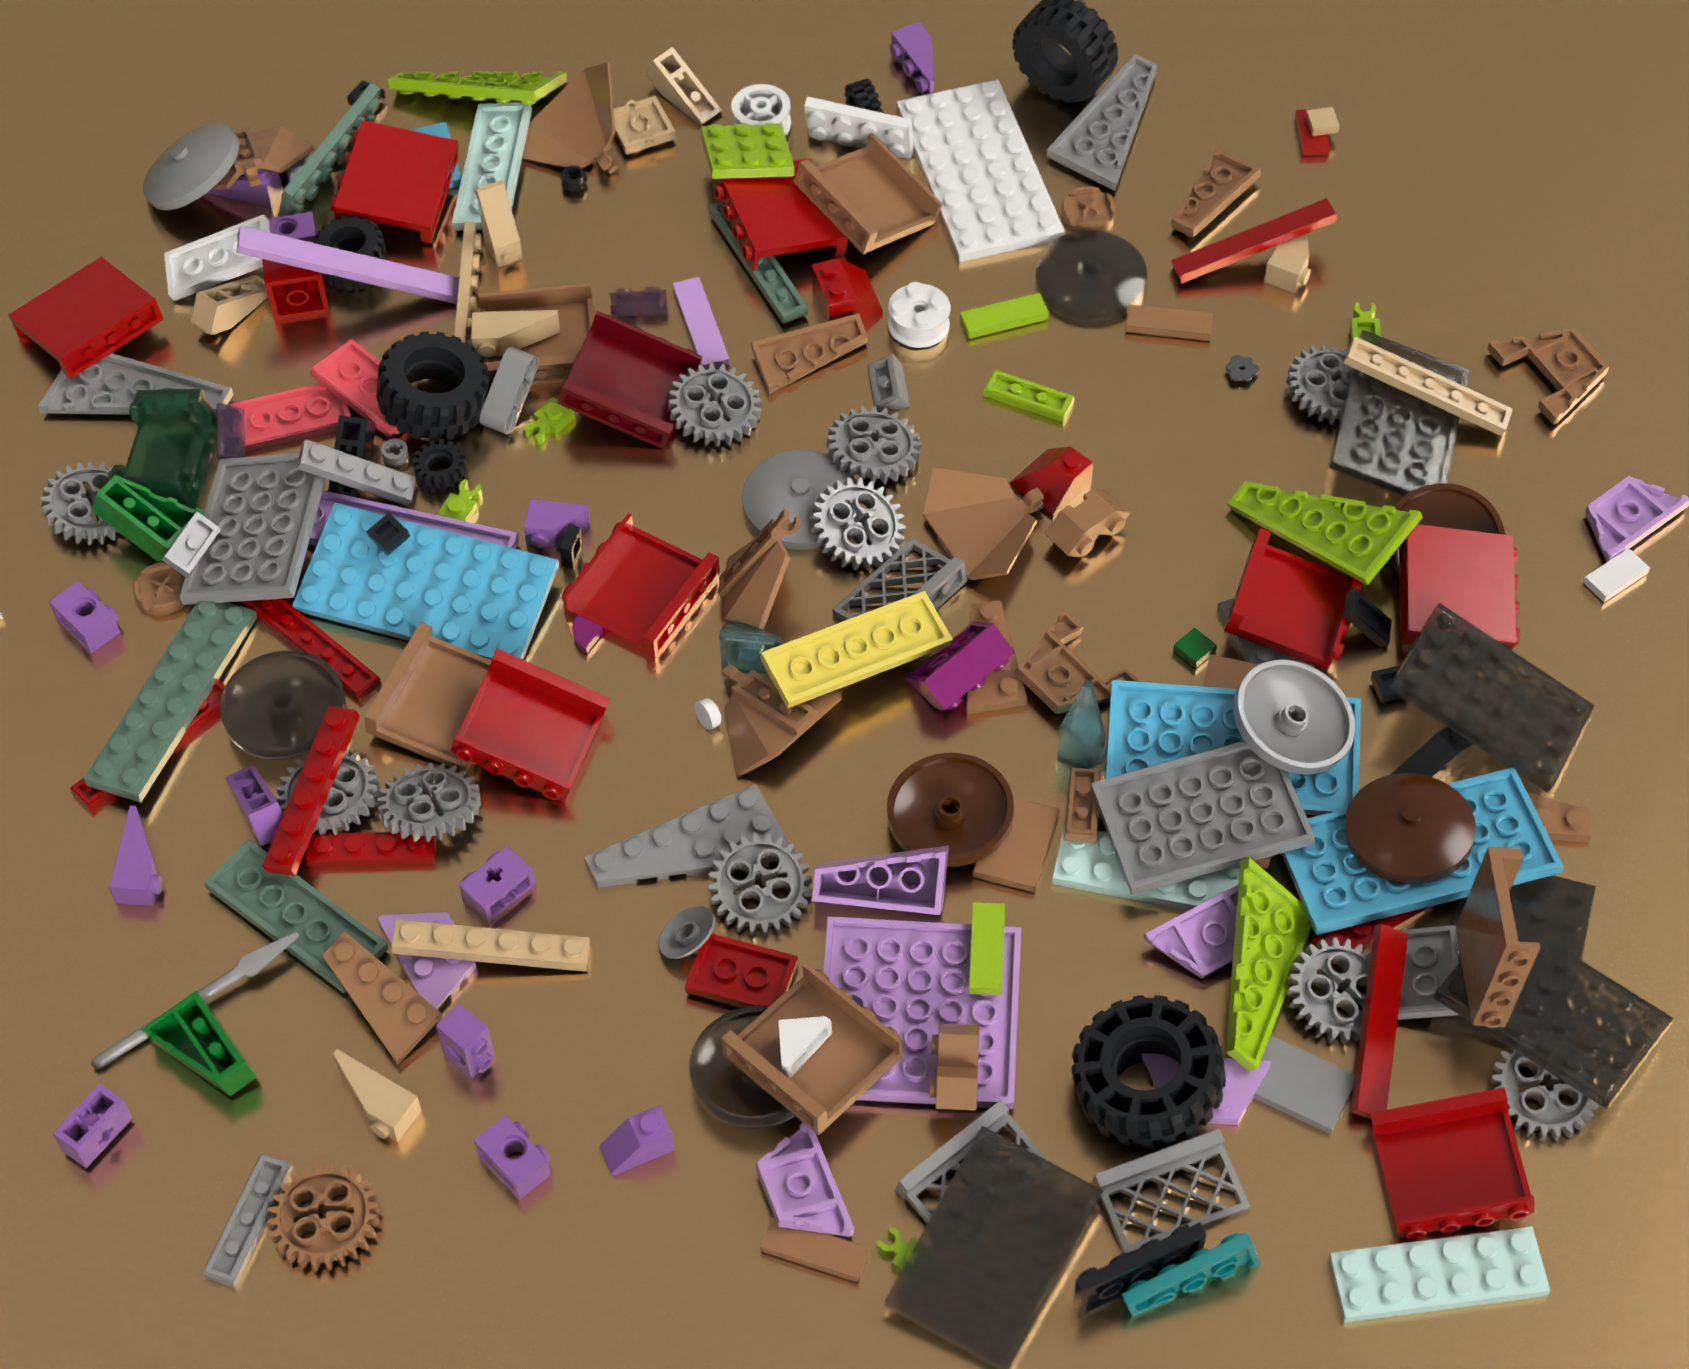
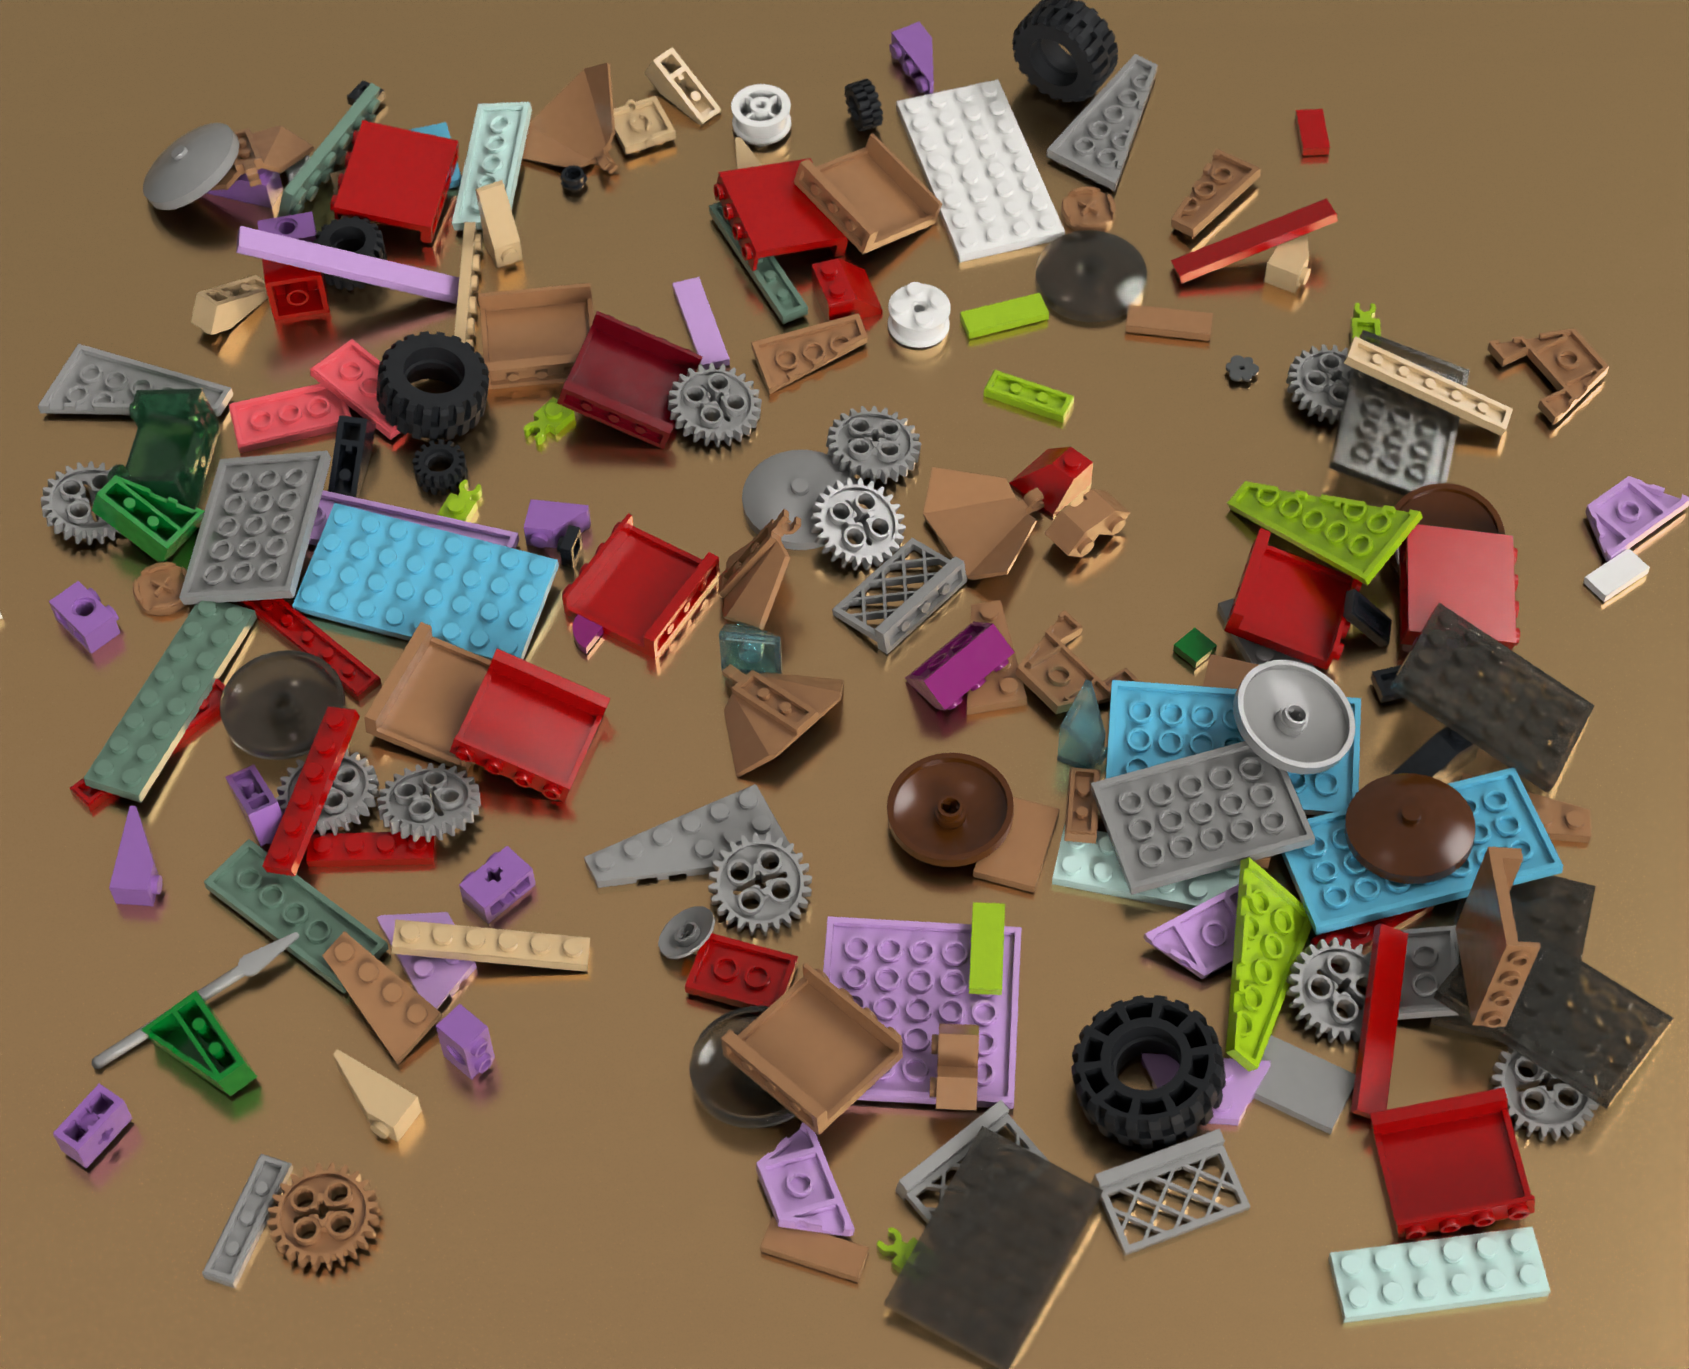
red panel [8,257,164,379] -> none
plate [161,511,221,577] -> none
white plate [164,214,270,301] -> none
clear purple hinge [216,403,246,461] -> none
light grey plate [297,439,416,506] -> none
black plate [366,513,410,555] -> none
light grey bush [381,439,409,468] -> none
lime wing [388,71,567,105] -> none
tan slope [471,310,560,357] -> none
medium lavender brick [474,1115,551,1200] -> none
light grey beam [480,347,539,435] -> none
medium lavender slope [599,1105,675,1176] -> none
hinge [610,287,667,319] -> none
white tile [695,698,721,730] -> none
lime plate [701,123,795,179] -> none
light yellow plate [760,591,953,709] -> none
white slope [778,1016,832,1079] -> none
white plate [804,96,914,159] -> none
lavender wedge [812,846,949,915] -> none
light grey slope [868,354,910,411] -> none
black plate [1072,1222,1207,1318] -> none
teal wing [1122,1232,1261,1316] -> none
tan tile [1306,107,1340,136] -> none

